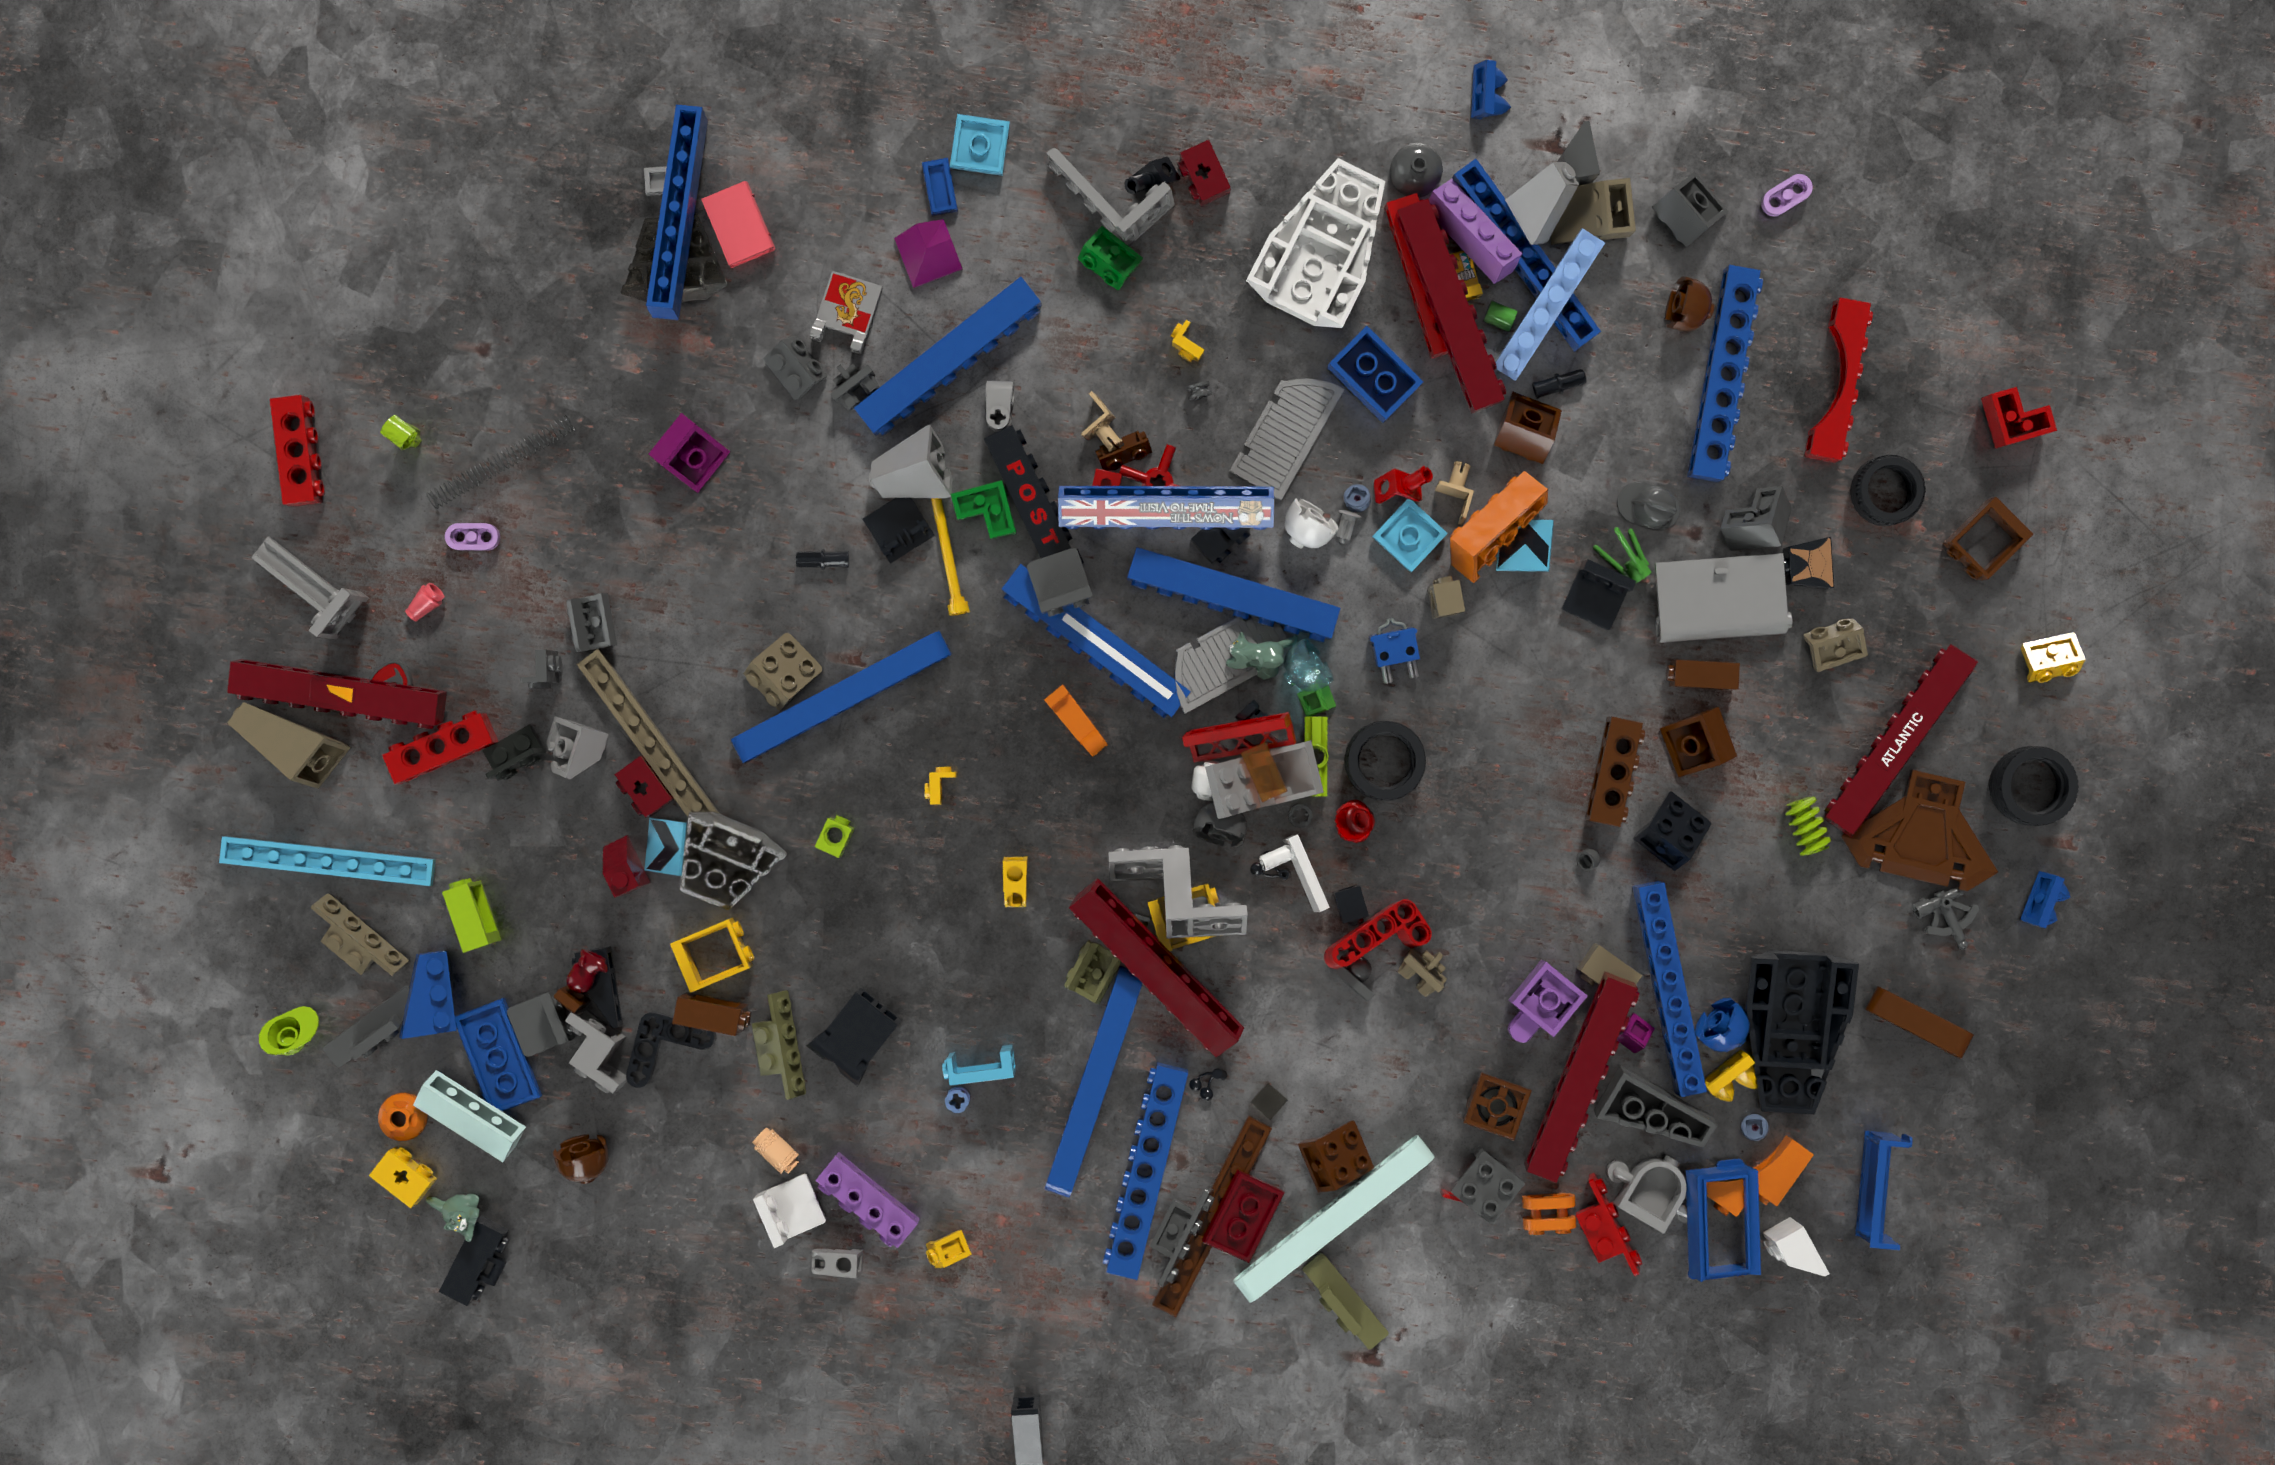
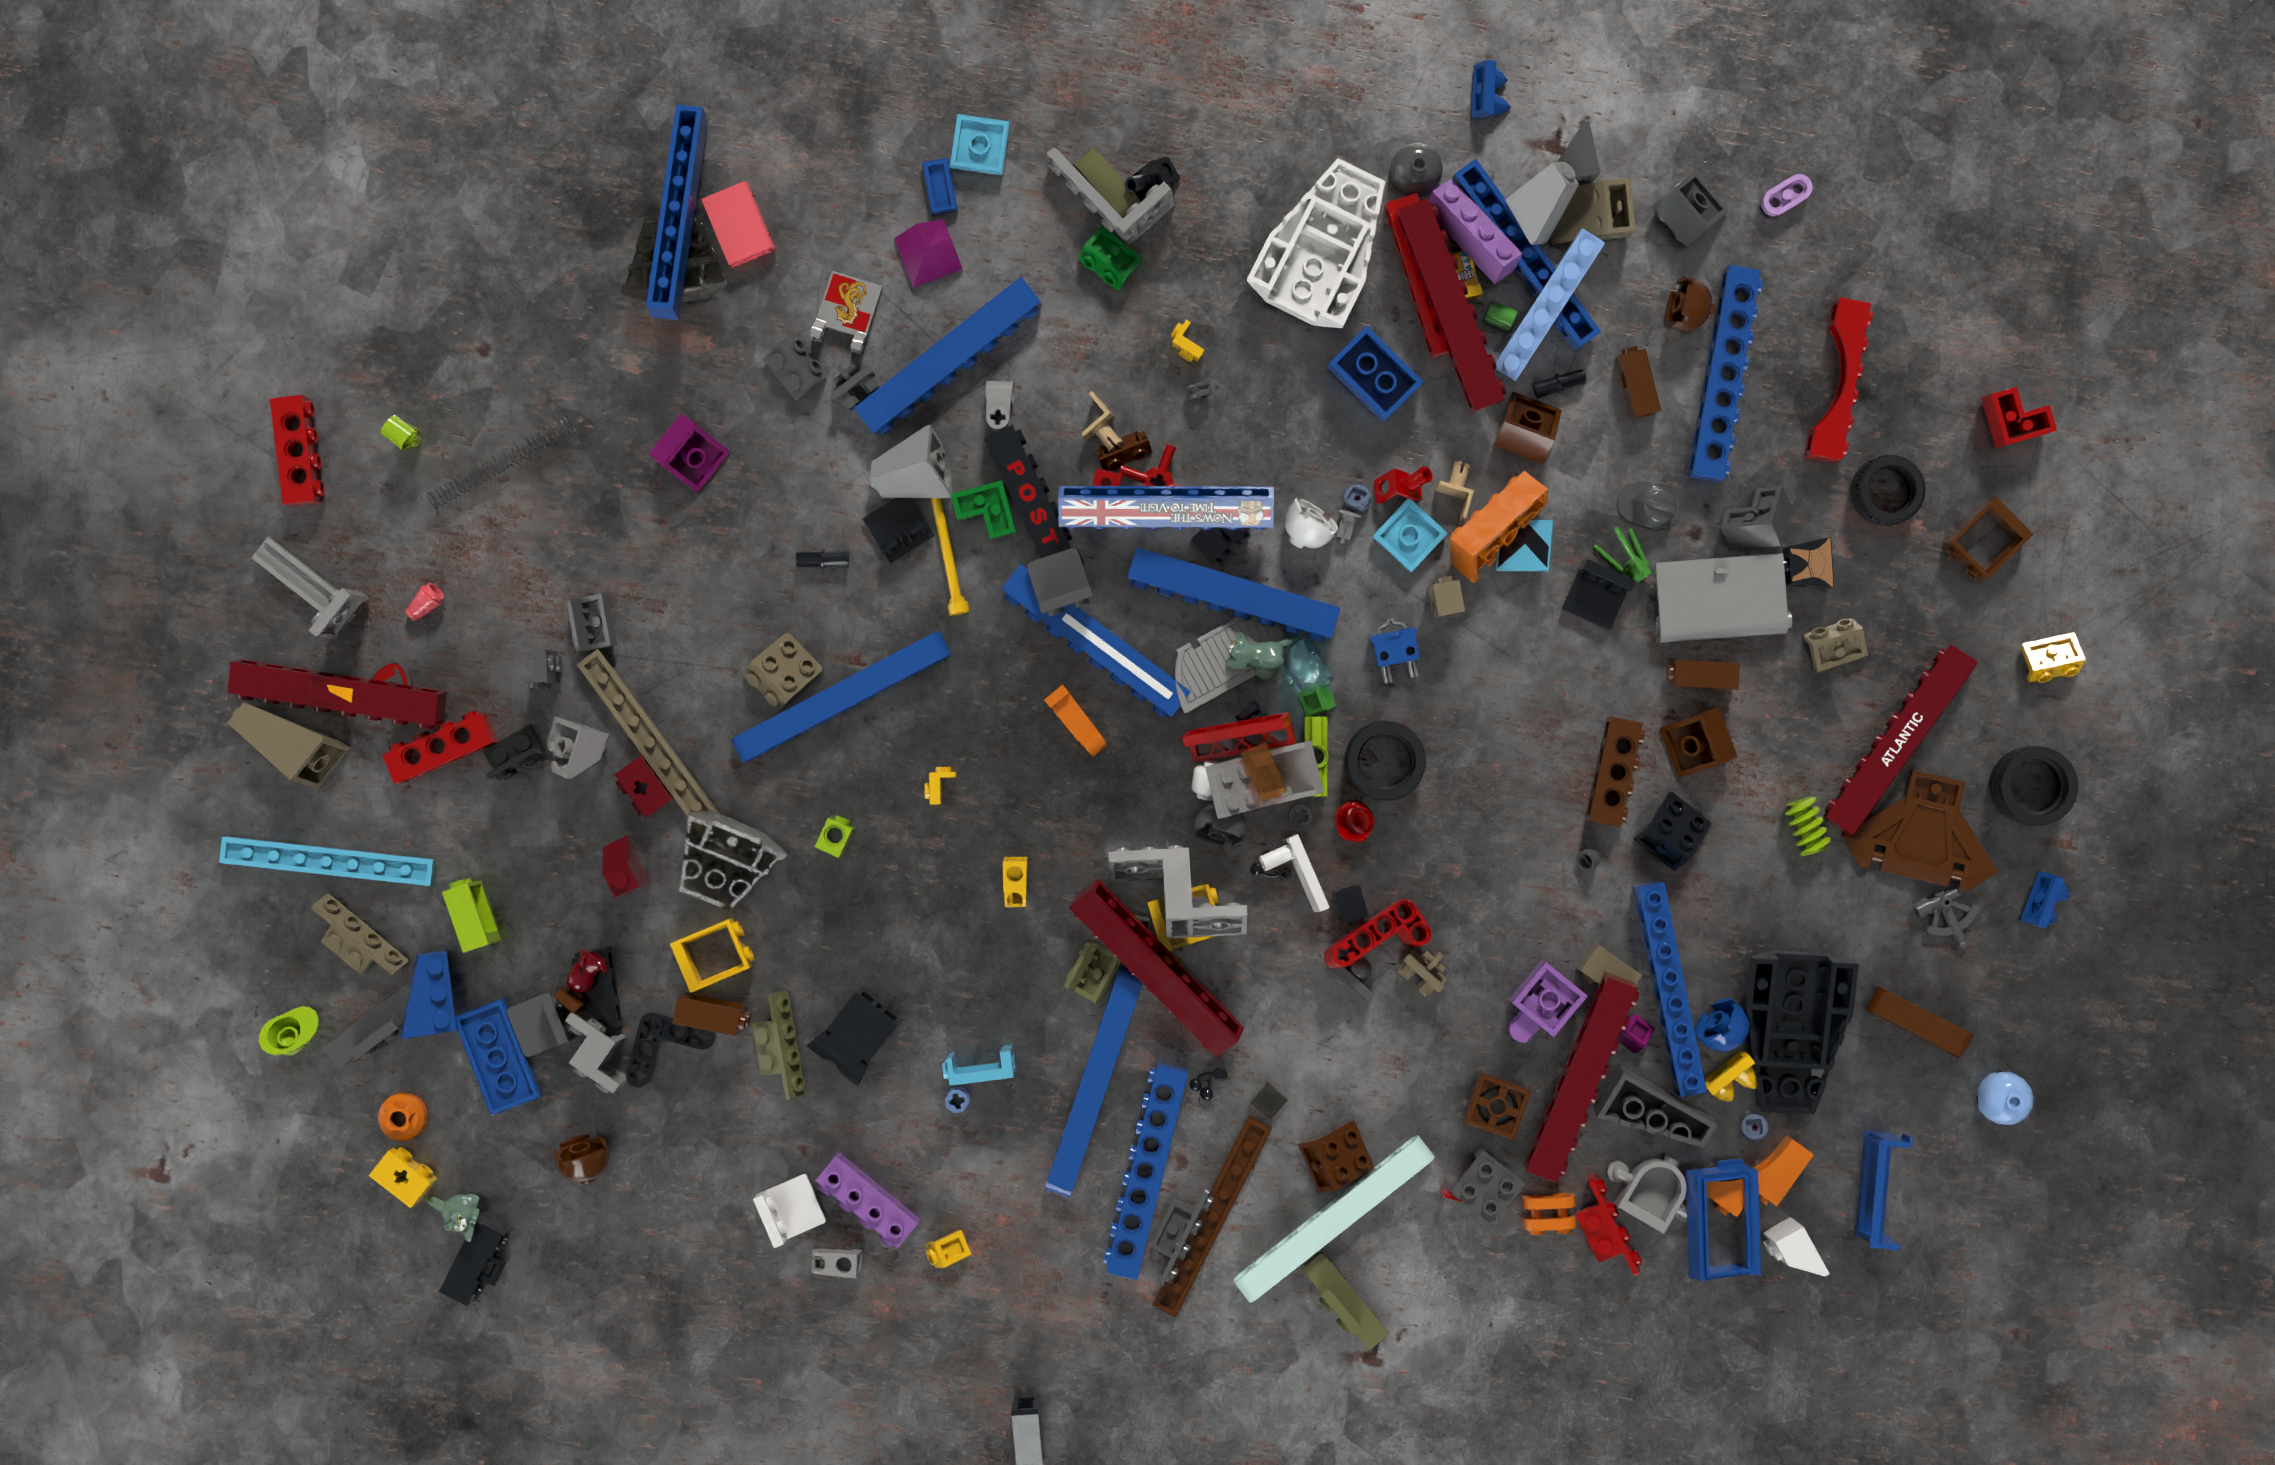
light aqua brick [413,1070,526,1162] -> none
lavender plate [445,523,500,551] -> none
light grey tile [644,166,667,196] -> none
medium azure piece [644,818,687,876] -> none
light nougat head [752,1127,799,1174] -> none
dark red brick [1177,140,1231,206] -> none
dark red tile [1202,1169,1285,1263] -> none
light grey piece [1229,379,1345,501] -> none
none -> olive beam [1073,147,1141,218]
none -> reddish brown brick [1615,346,1661,420]
none -> light blue cylinder [1977,1071,2034,1125]

